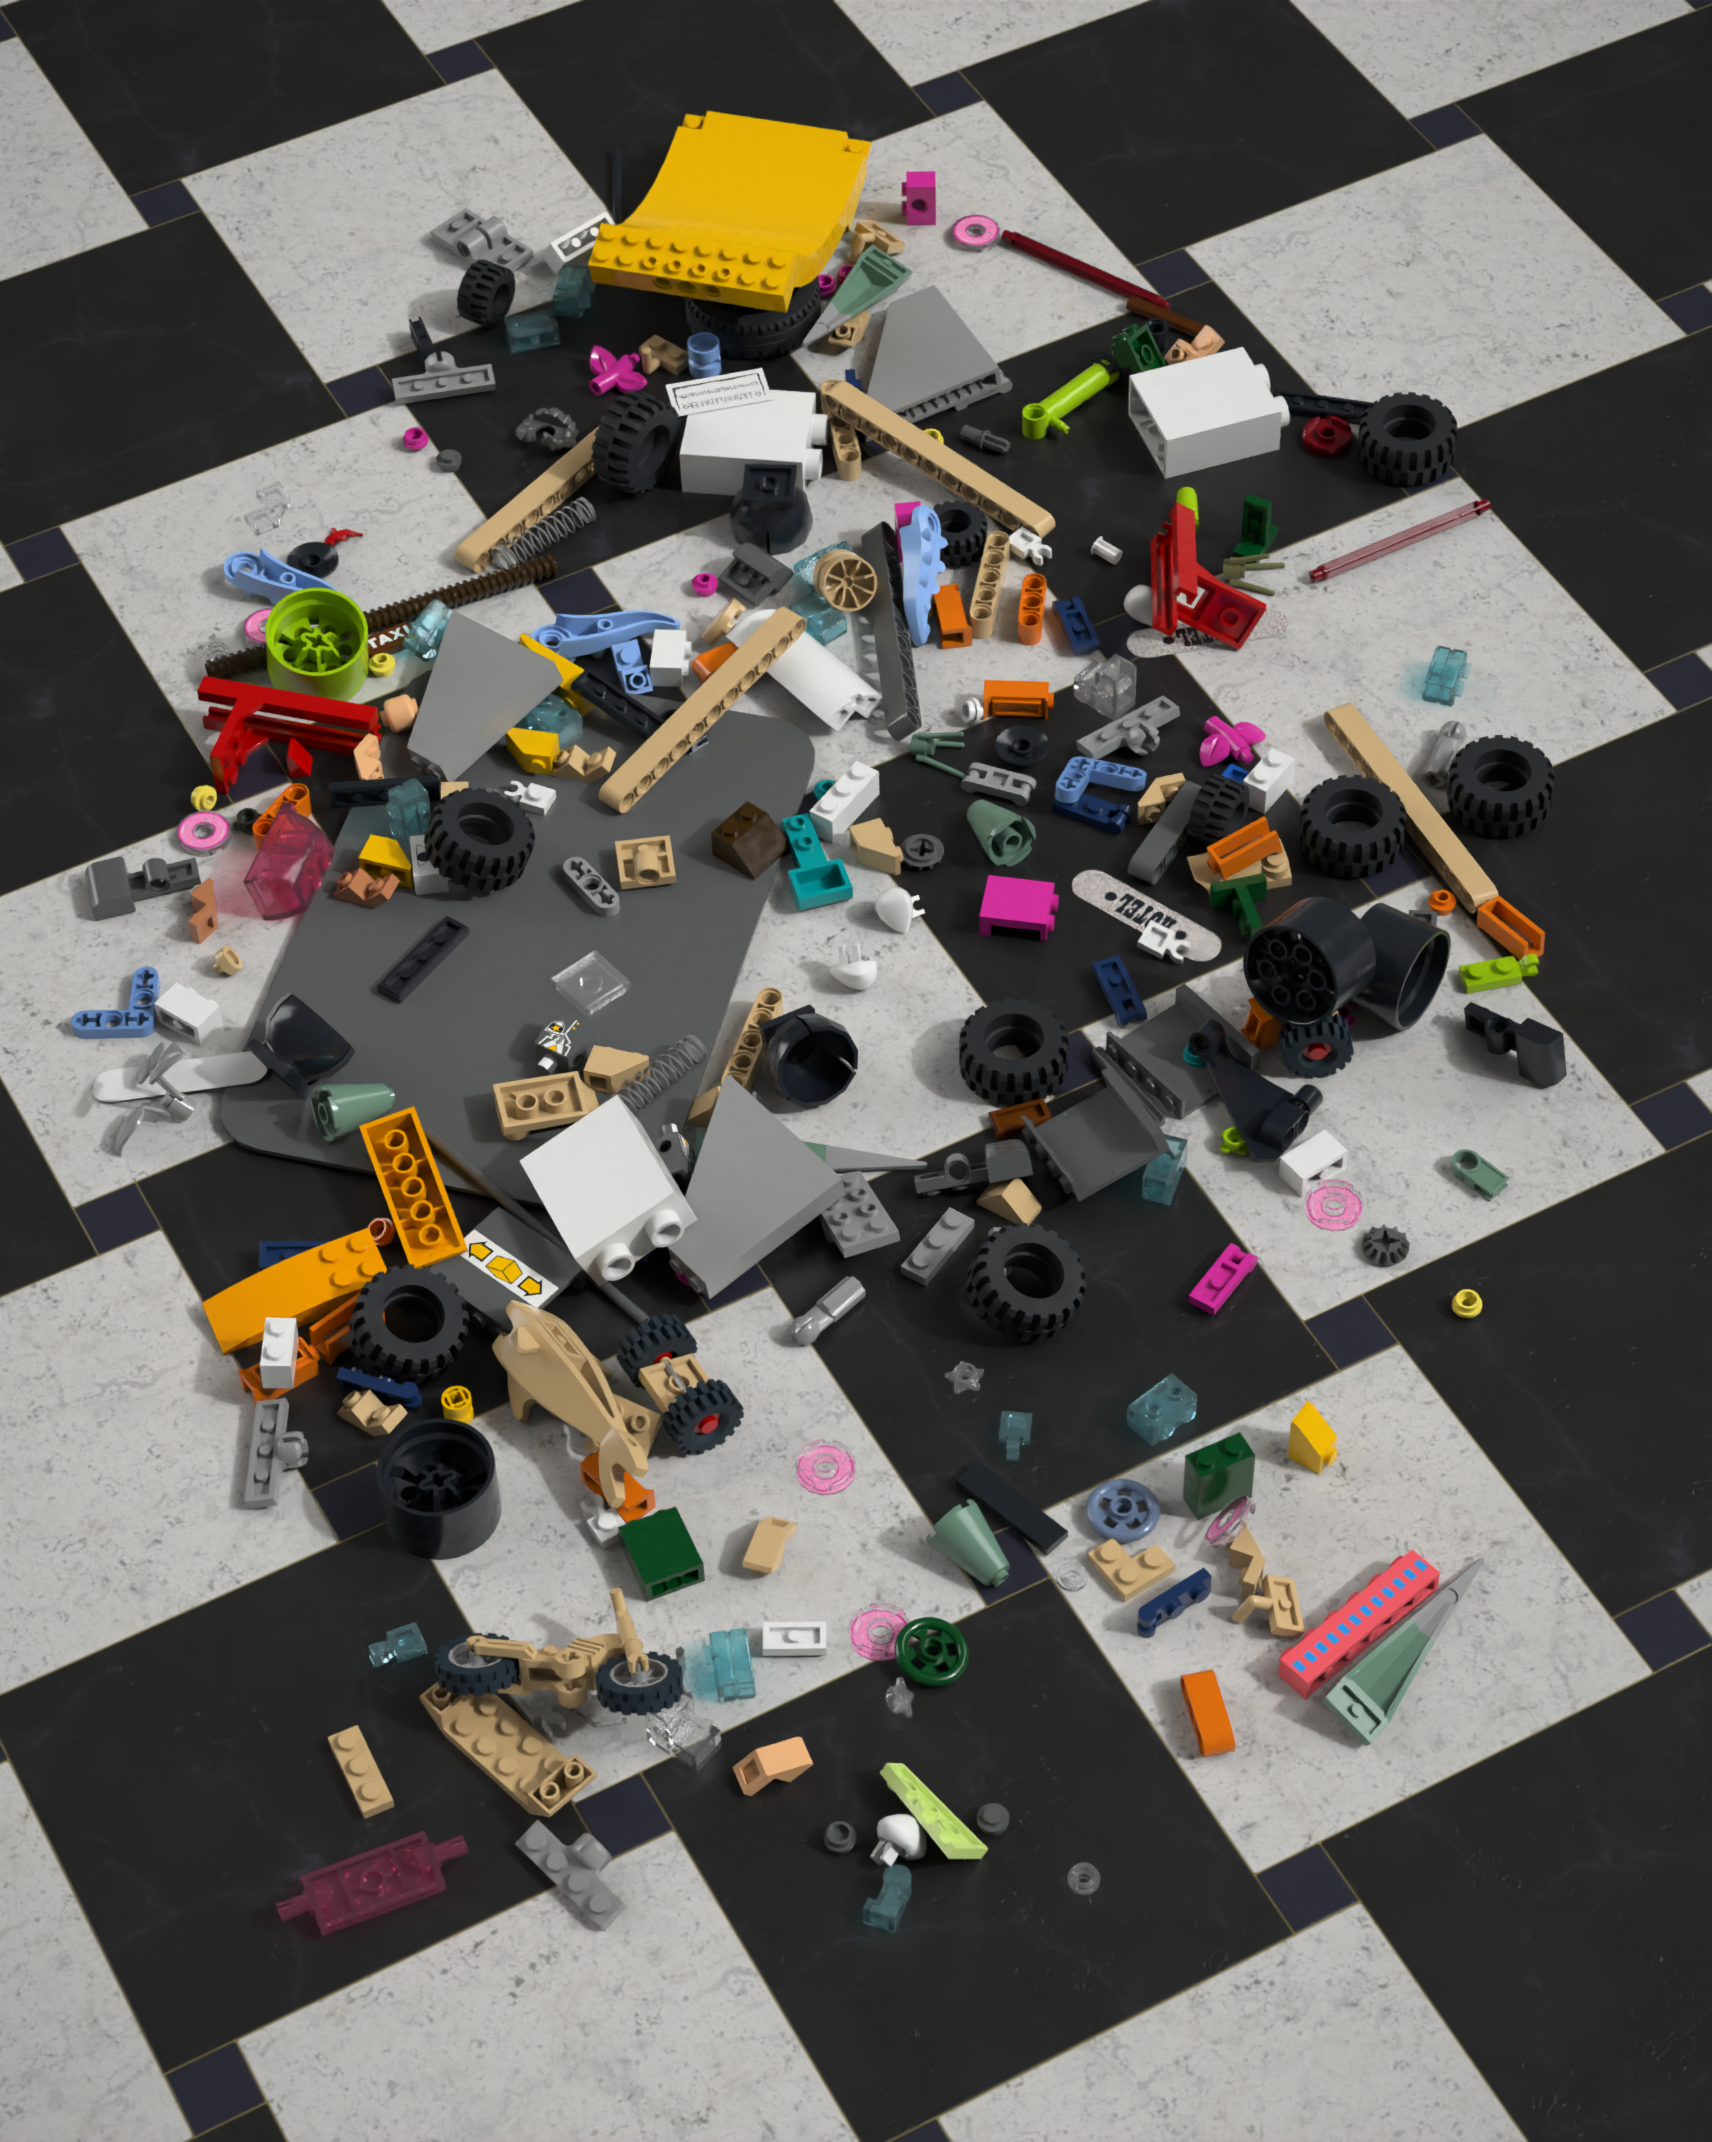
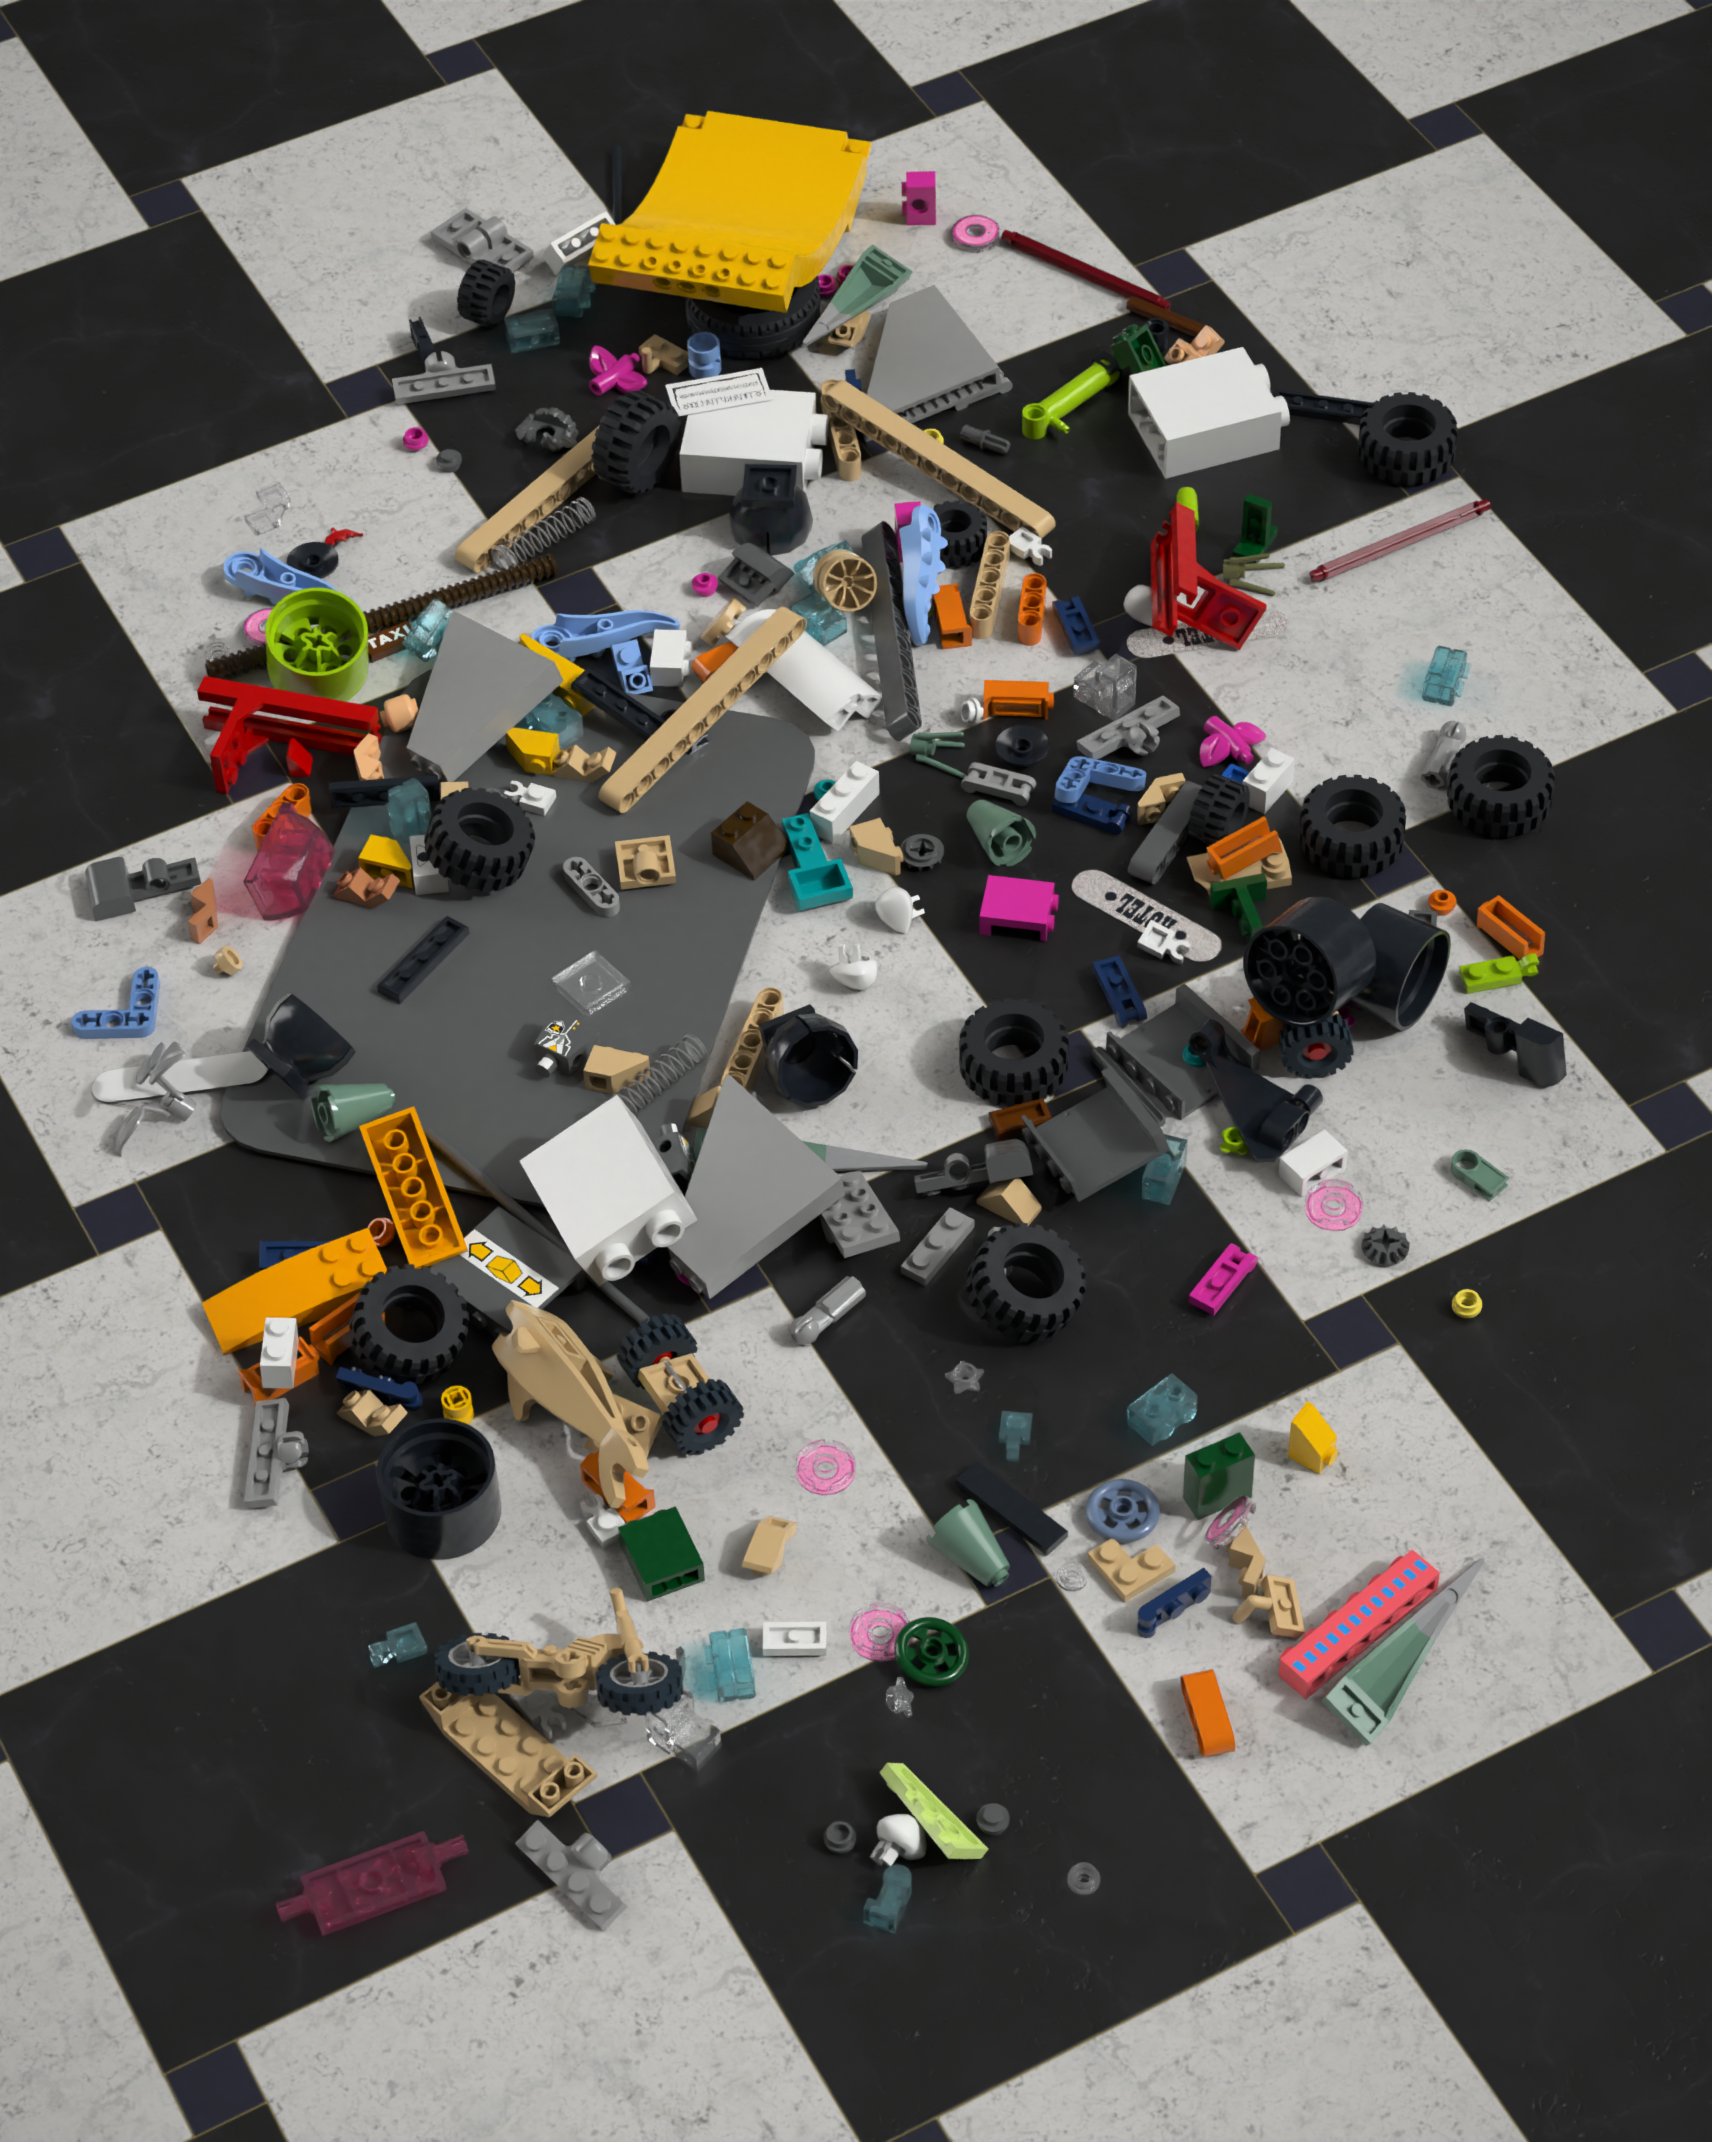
white brick [154,982,223,1046] -> none
tile [177,811,232,857] -> none
light yellow plate [191,785,217,812] -> none
pearl dark grey plate [233,808,262,835] -> none
tan plate [328,1725,394,1819] -> none
light yellow plate [369,653,396,678] -> none
tan slope [493,1071,599,1140] -> none
light nougat slope [732,1737,813,1796] -> none
tan plate [849,221,906,262] -> none
white piece [1091,536,1122,565] -> none
dark red tile [1302,416,1353,457] -> none
tan beam [1324,702,1499,914] -> none

